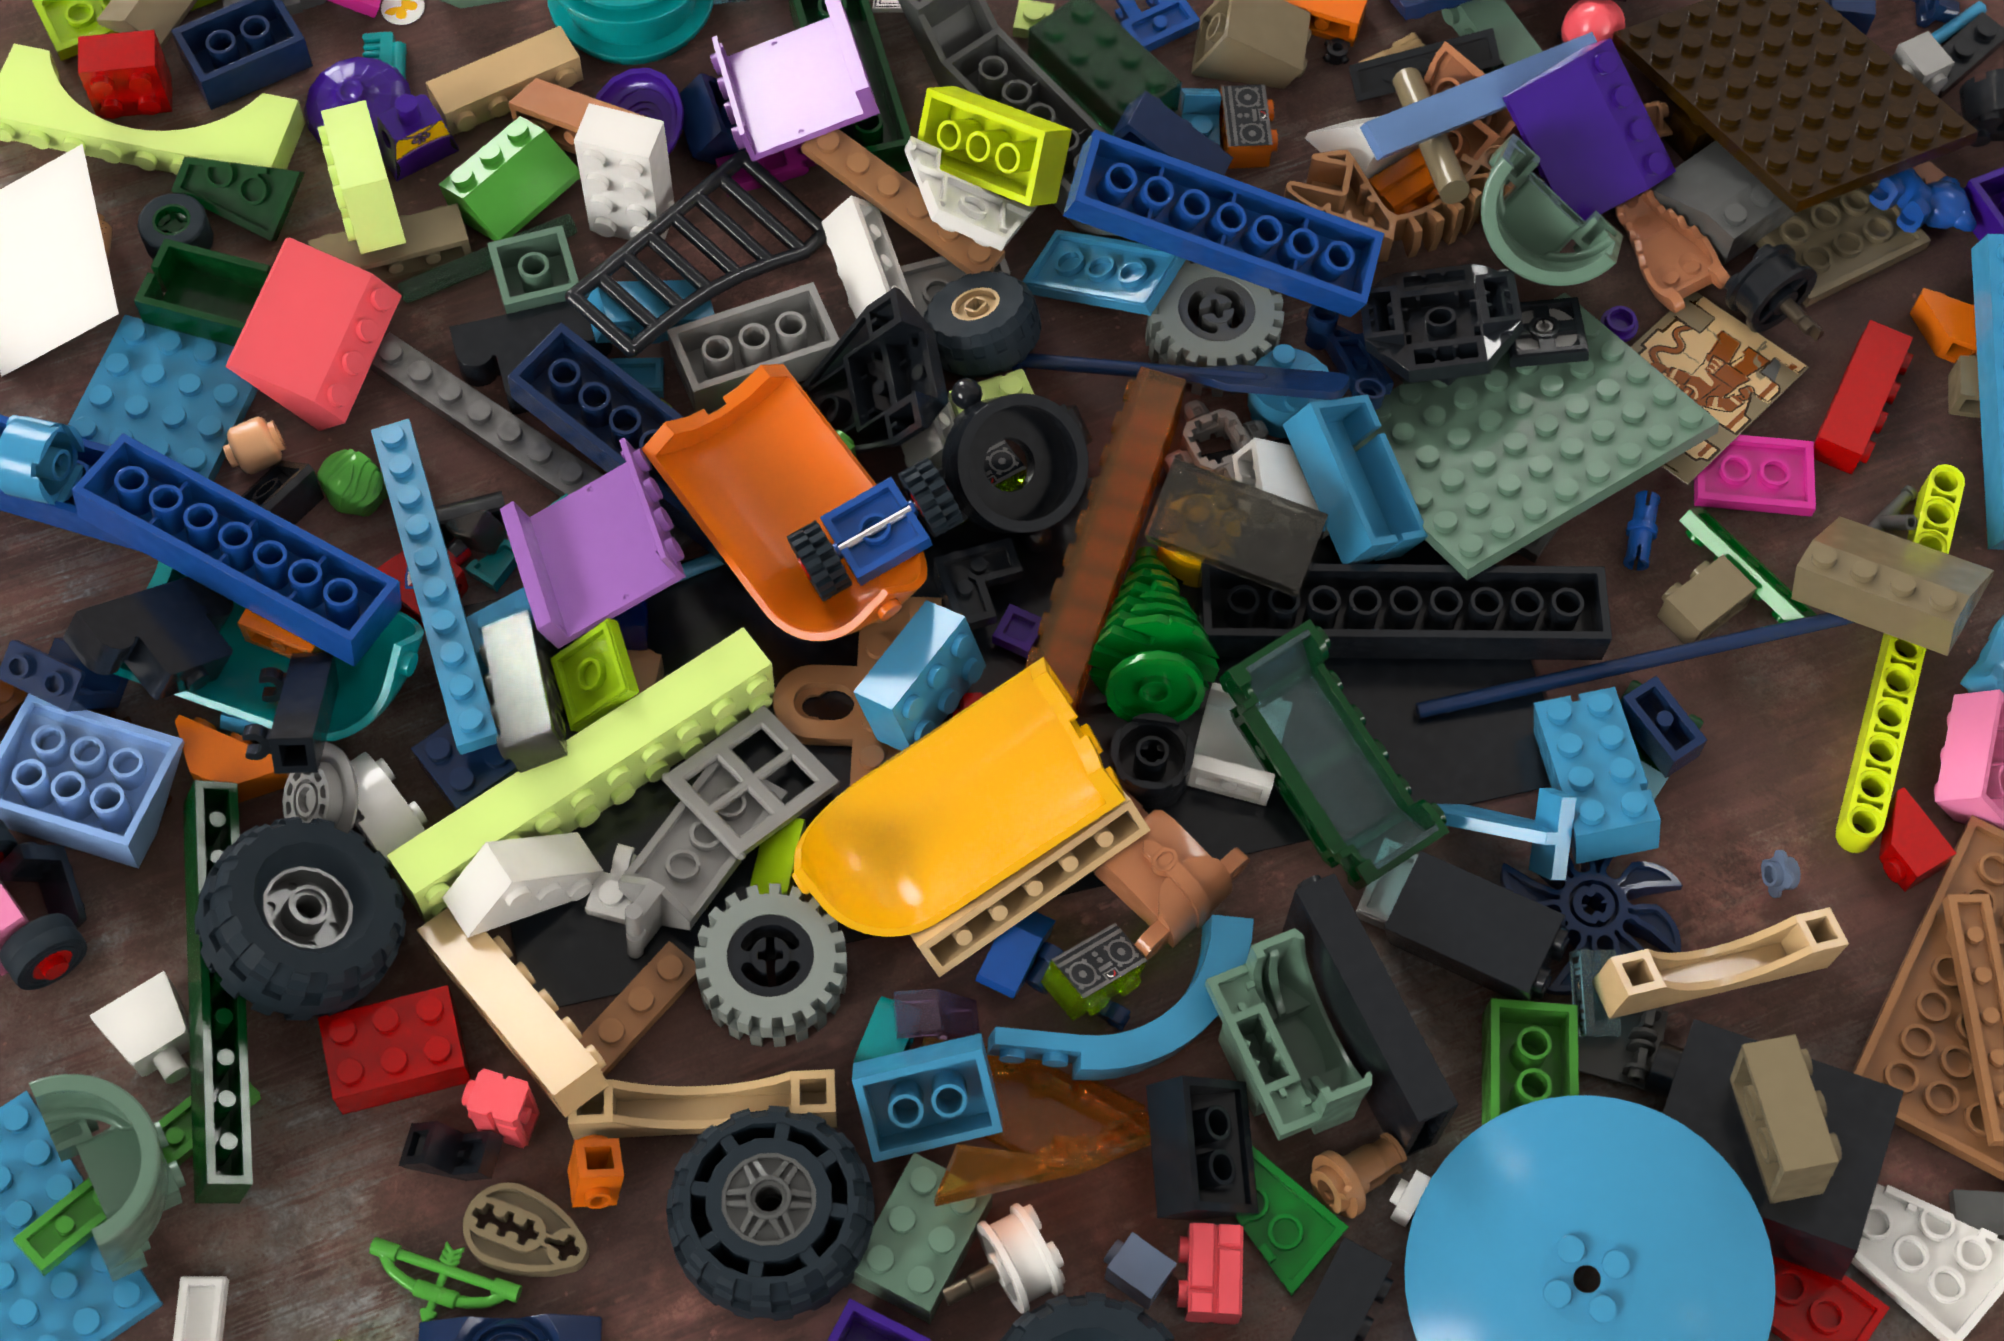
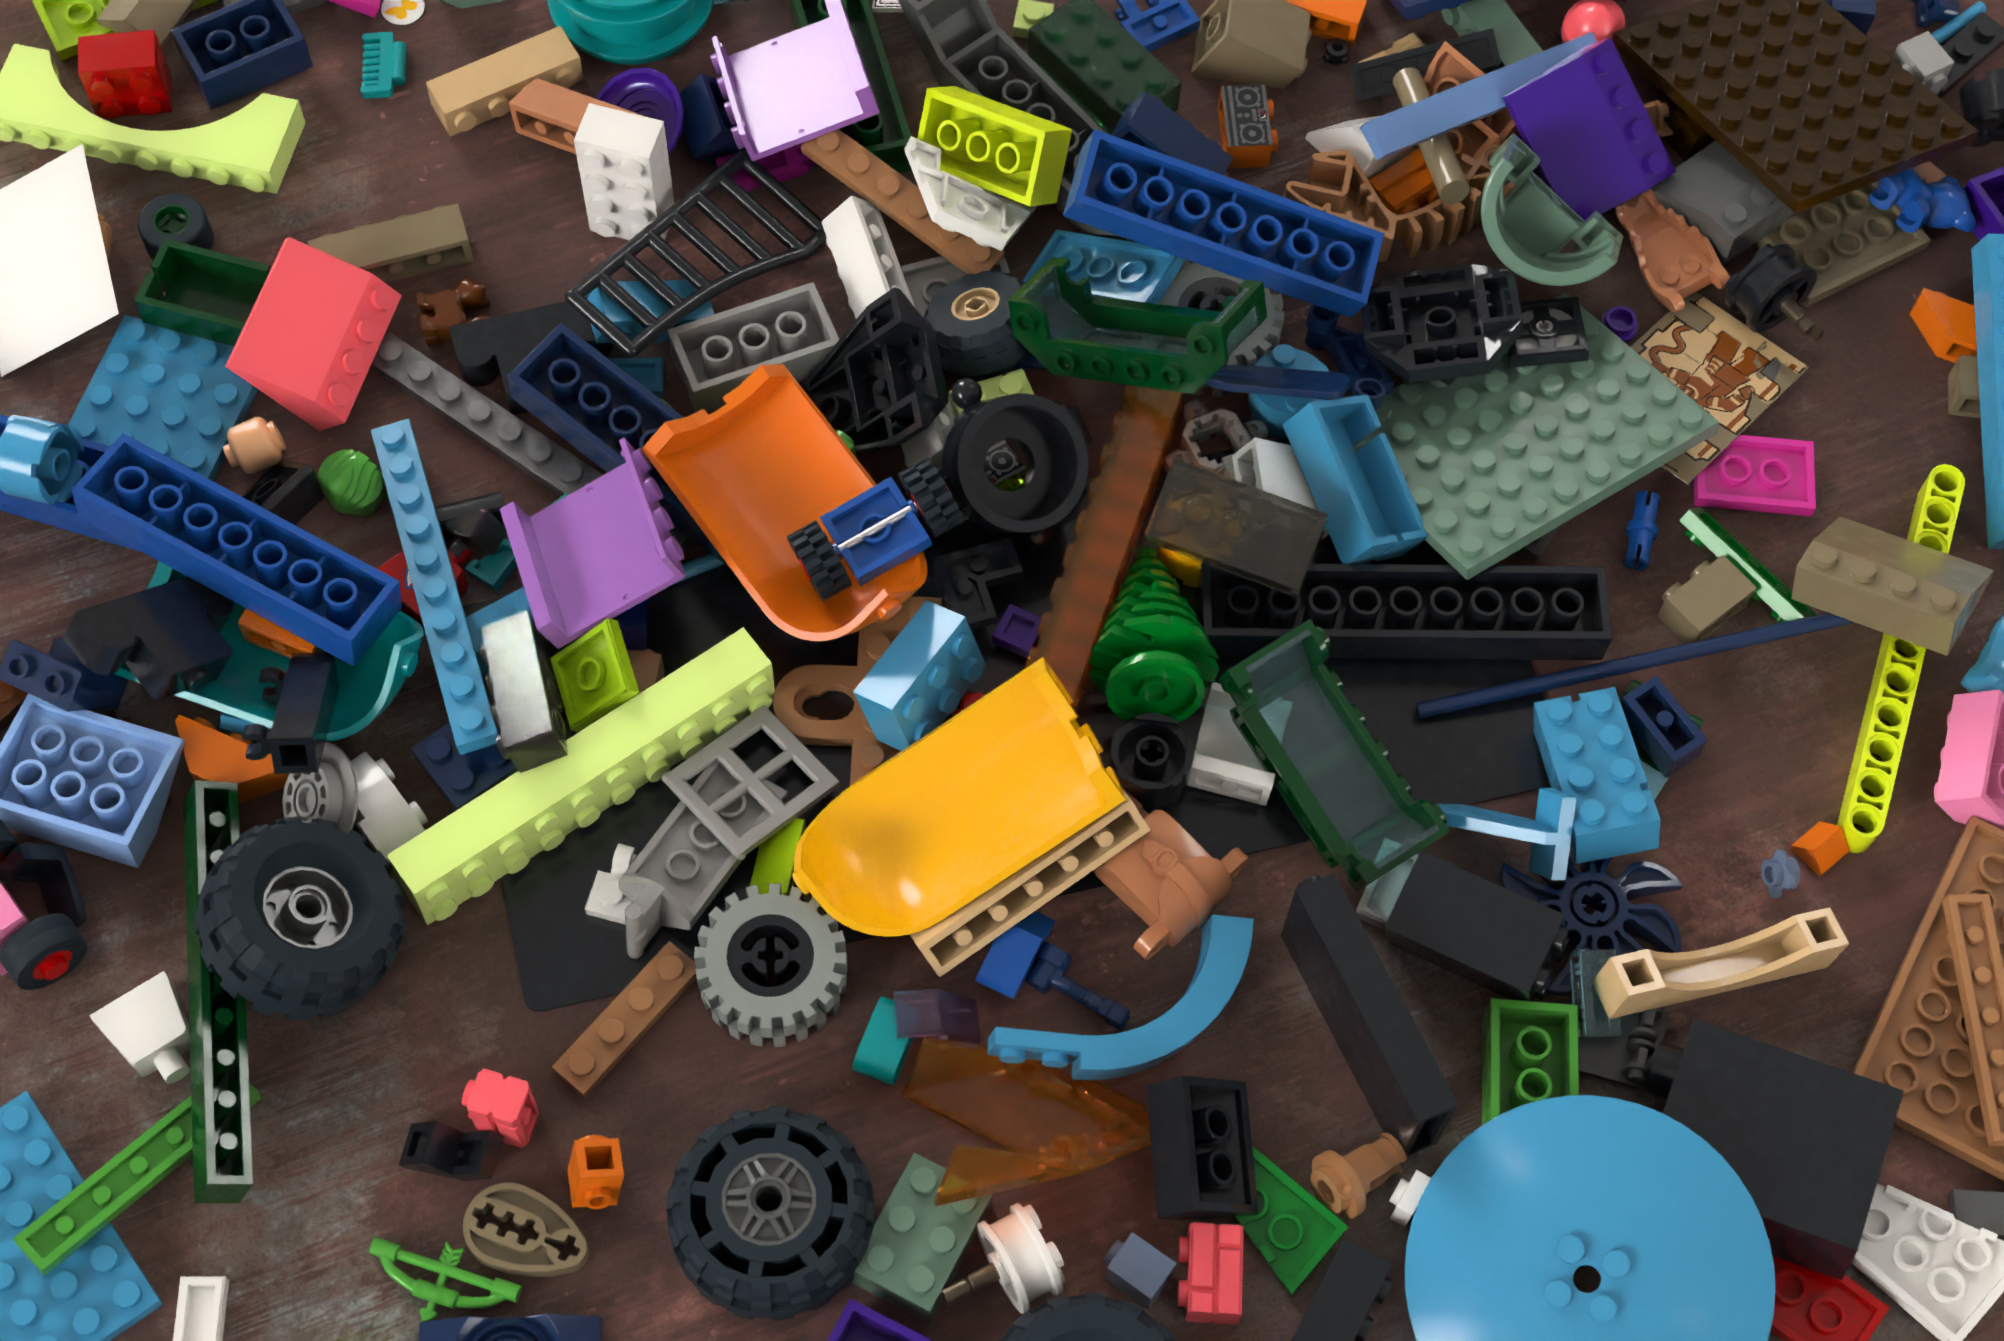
sand green piece [29,1074,186,1282] -> none
dark green wing [171,157,305,241] -> none
dark purple hat [304,57,412,145] -> none
yellowish green brick [317,100,406,254] -> none
red brick [318,985,471,1115] -> none
dark purple torso [377,94,459,181] -> none
clear green axle [397,214,577,304] -> none
brick [416,908,609,1118] -> none
bright green slope [438,116,580,241] -> none
white wedge [442,832,604,938] -> none
sand green brick [487,225,579,314] -> none
tan arch [568,1069,837,1140] -> none
dark azure brick [852,1033,1003,1163] -> none
brick [1041,923,1148,1021] -> none
dark azure slope [1180,88,1222,145] -> none
sand green piece [1205,928,1372,1141] -> none
dark tan brick [1730,1034,1842,1204] -> none
red brick [1814,320,1914,475] -> none
dark grey piece [1867,485,1918,531] -> none
red slope [1879,787,1956,892] -> none
none -> reddish brown animal [416,277,491,347]
none -> dark green windscreen [1007,257,1267,394]
none -> orange slope [1790,821,1850,877]

